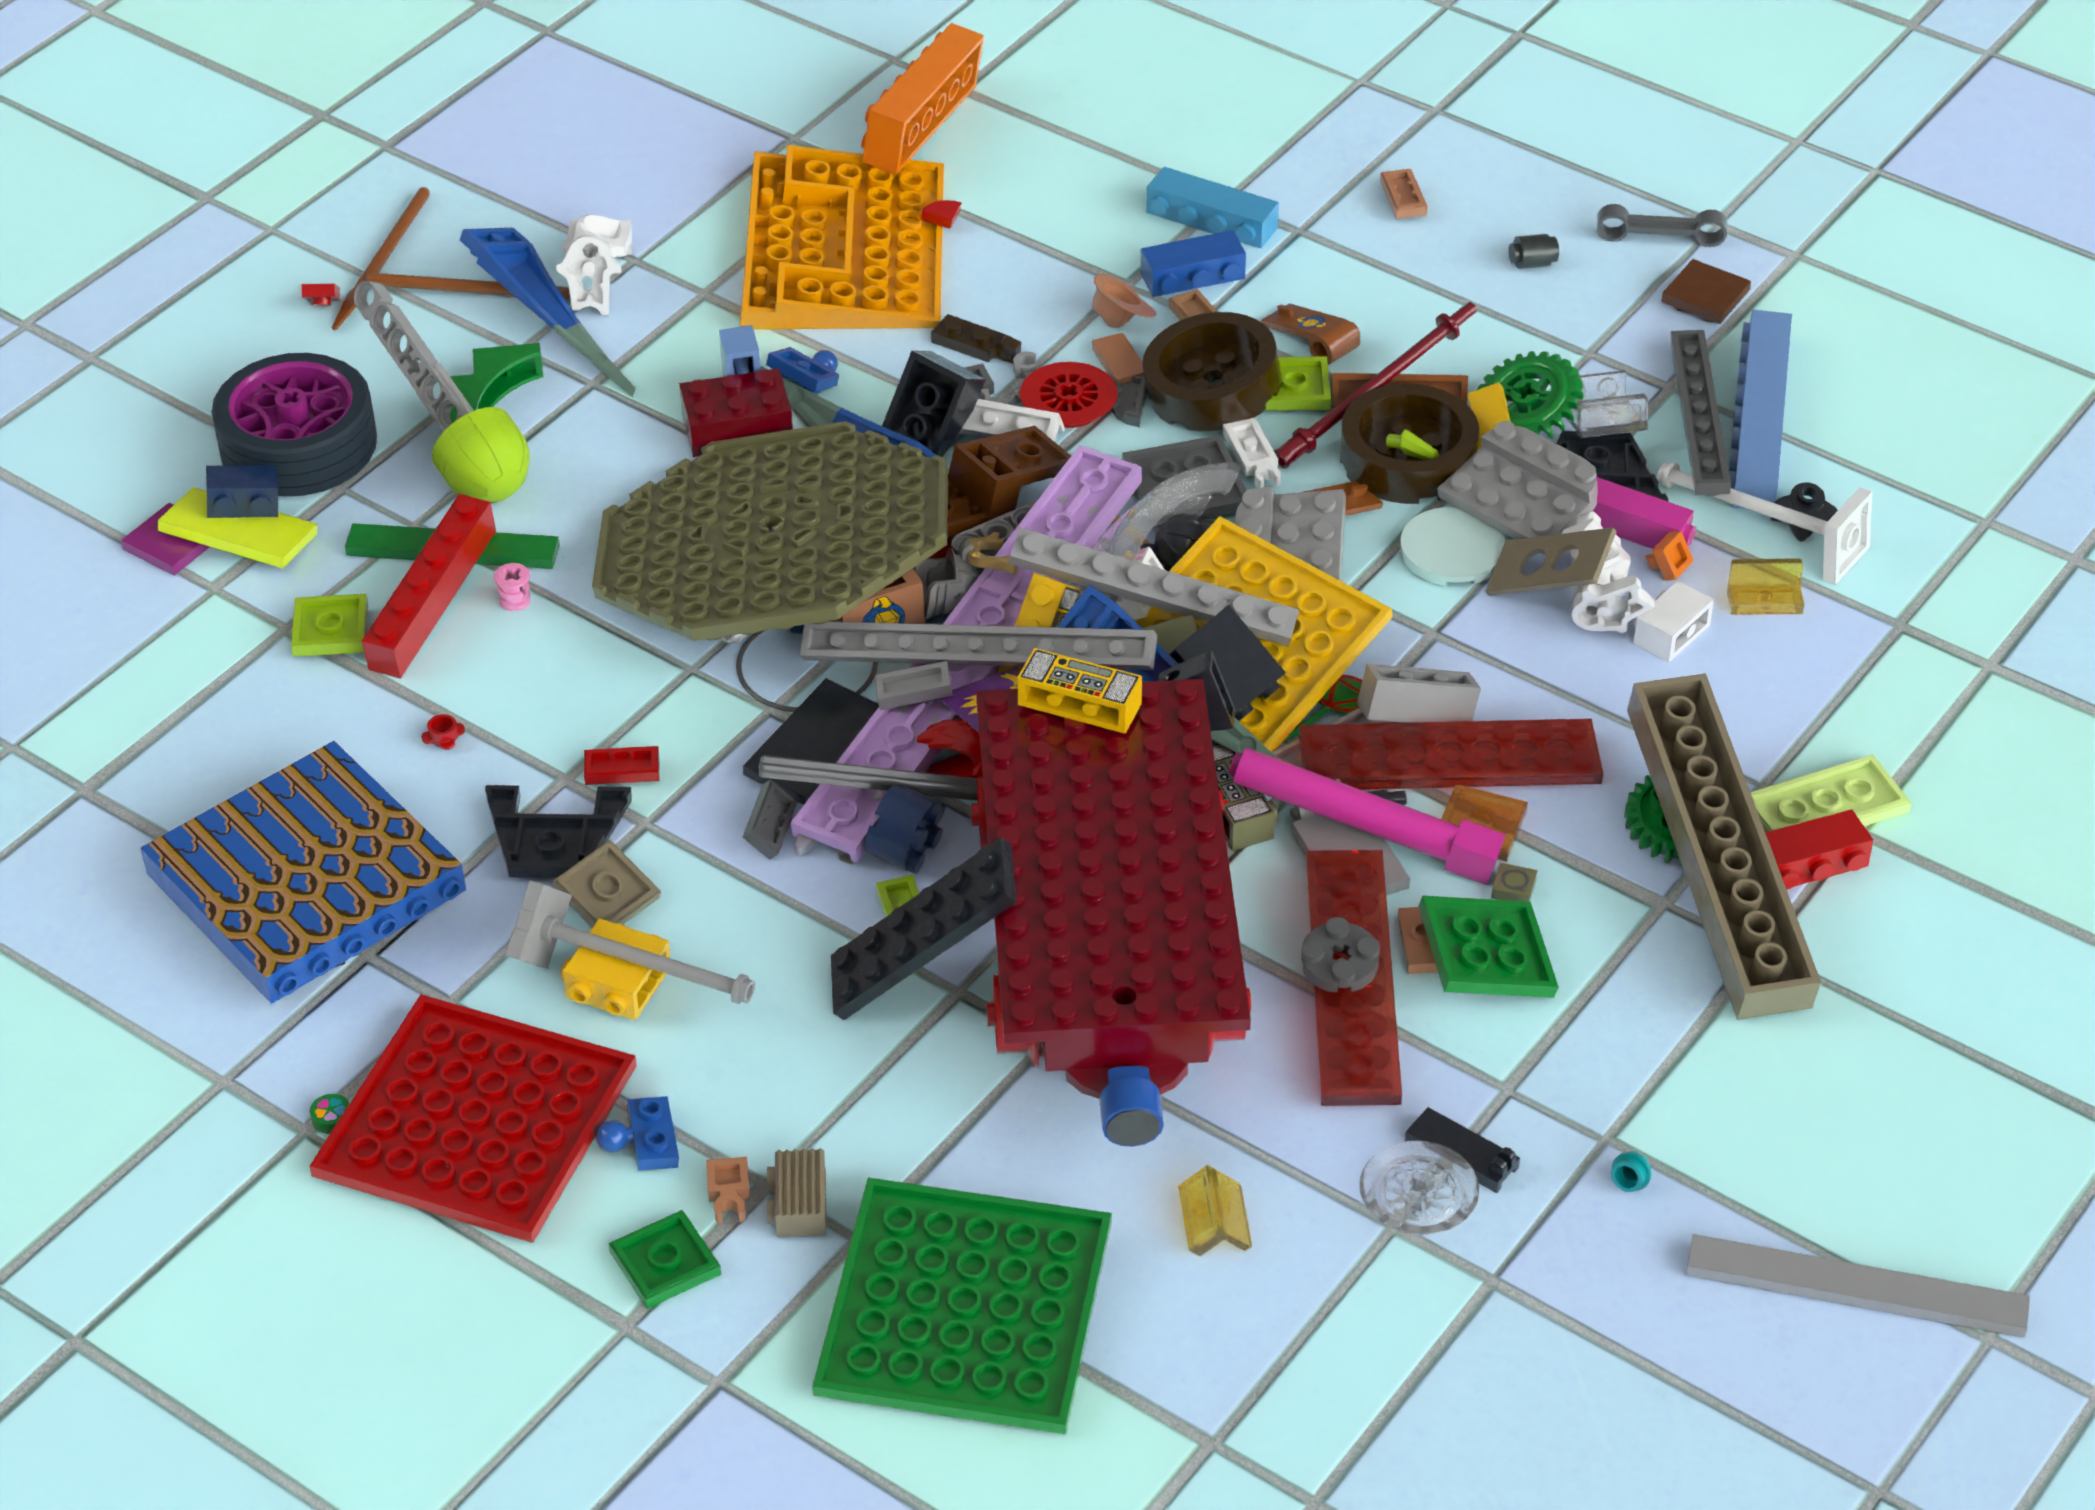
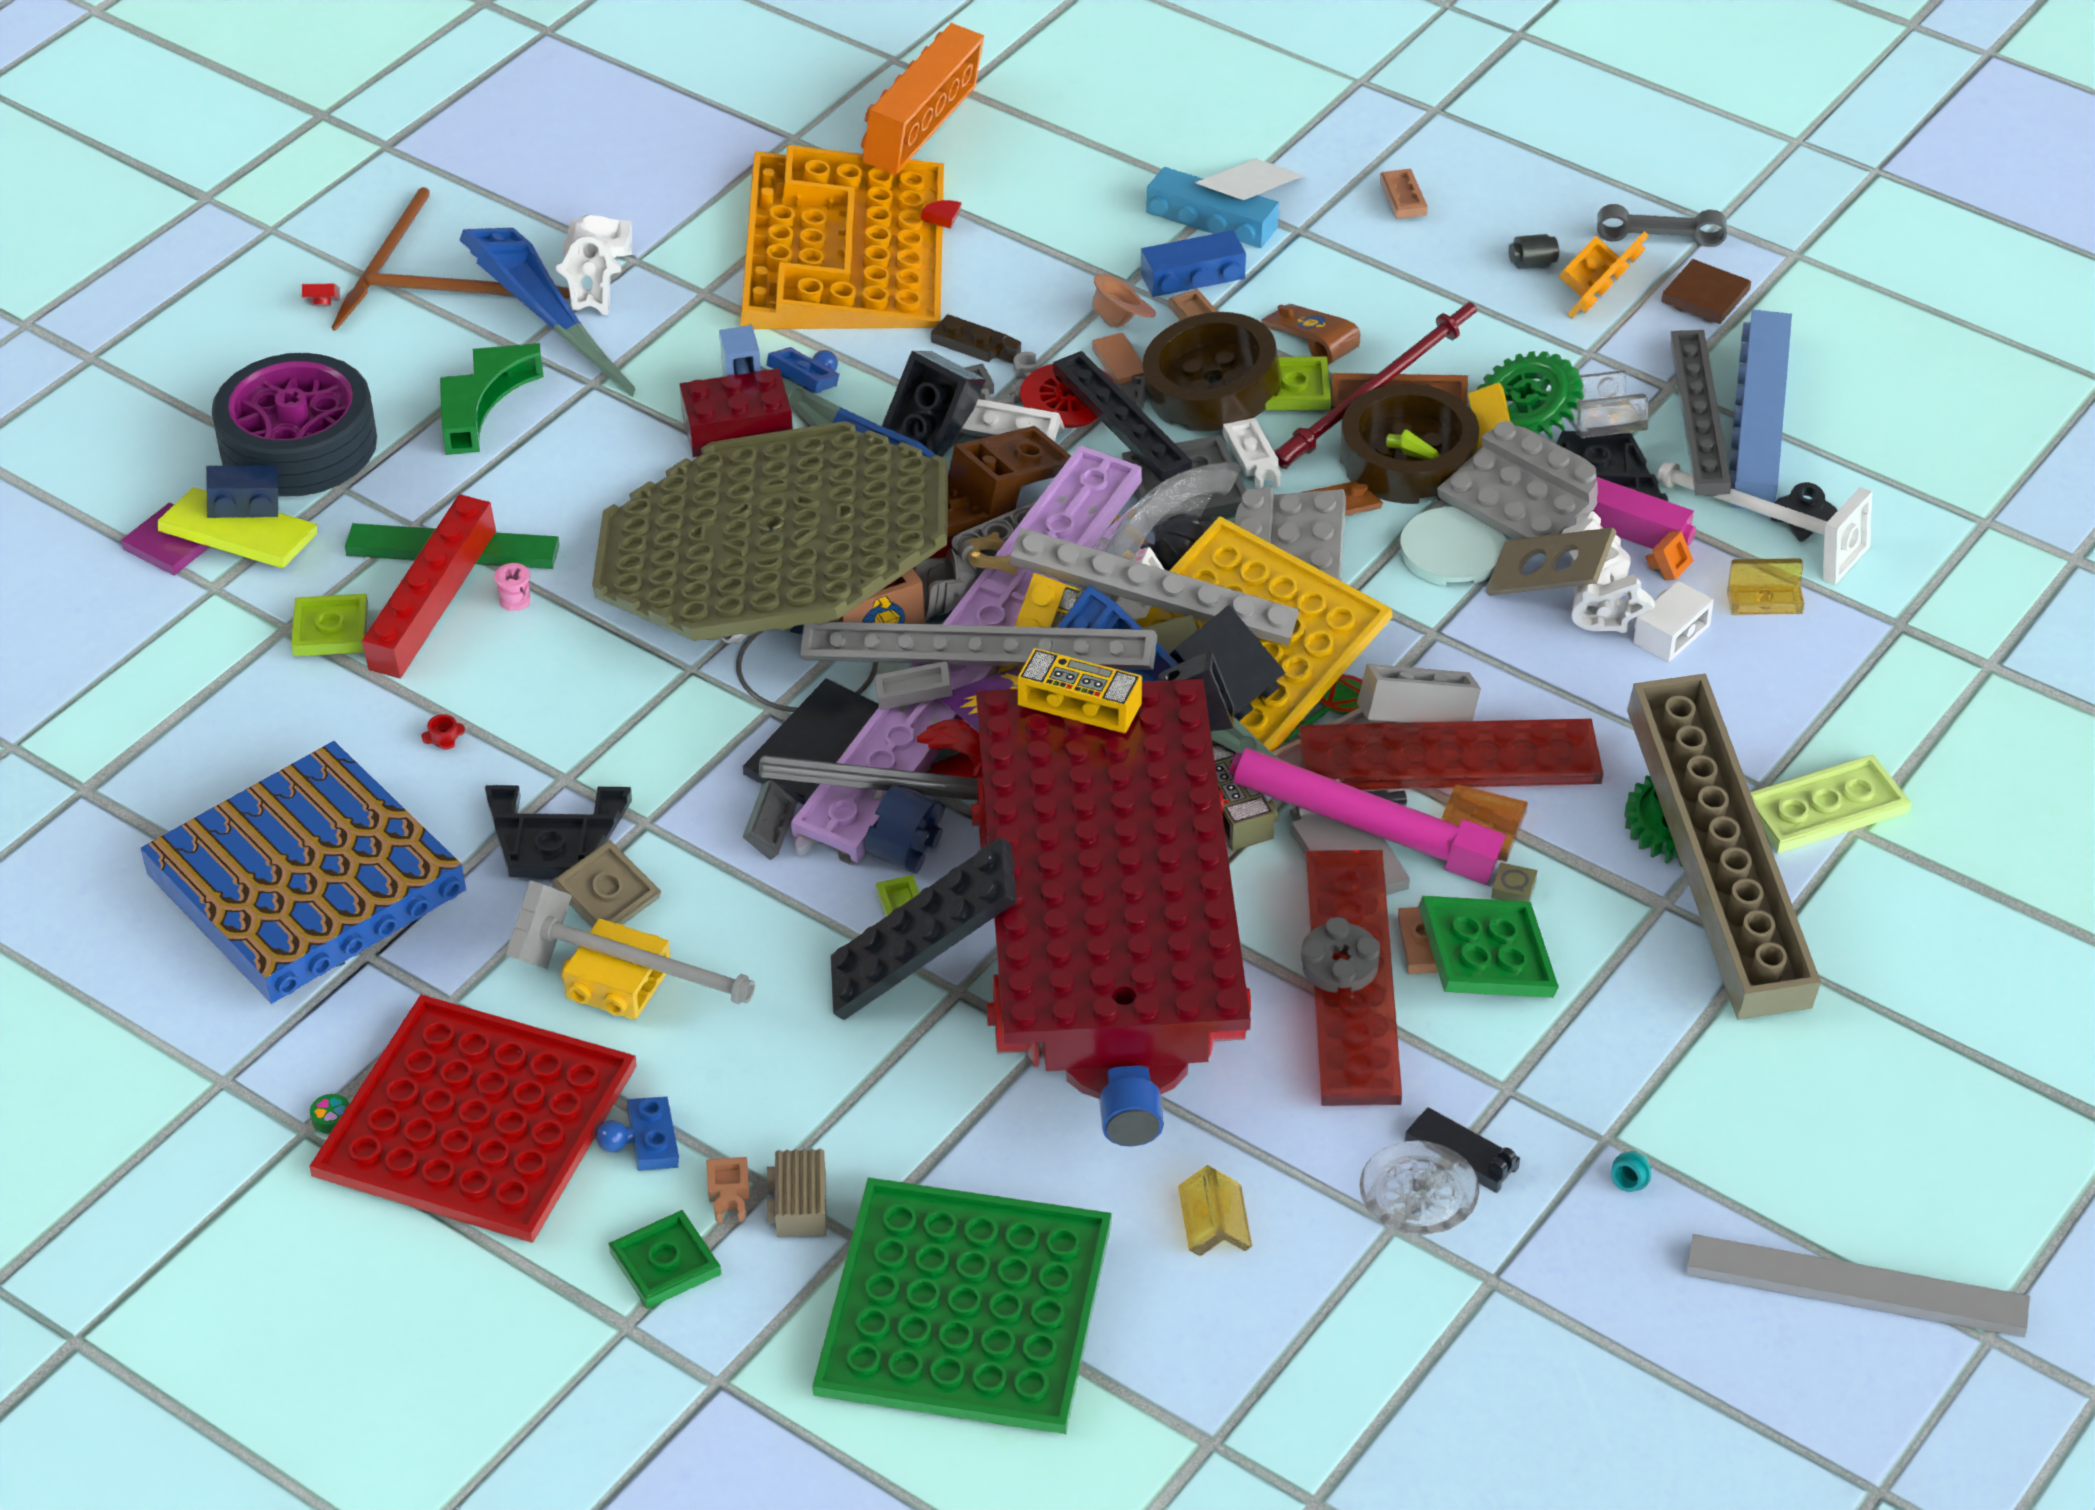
piece [354,281,530,503] -> none
red plate [584,746,660,785] -> none
red brick [1765,809,1874,890] -> none
none -> black plate [1053,351,1192,483]
none -> white sticker [1195,158,1304,201]
none -> light orange bracket [1558,231,1649,318]

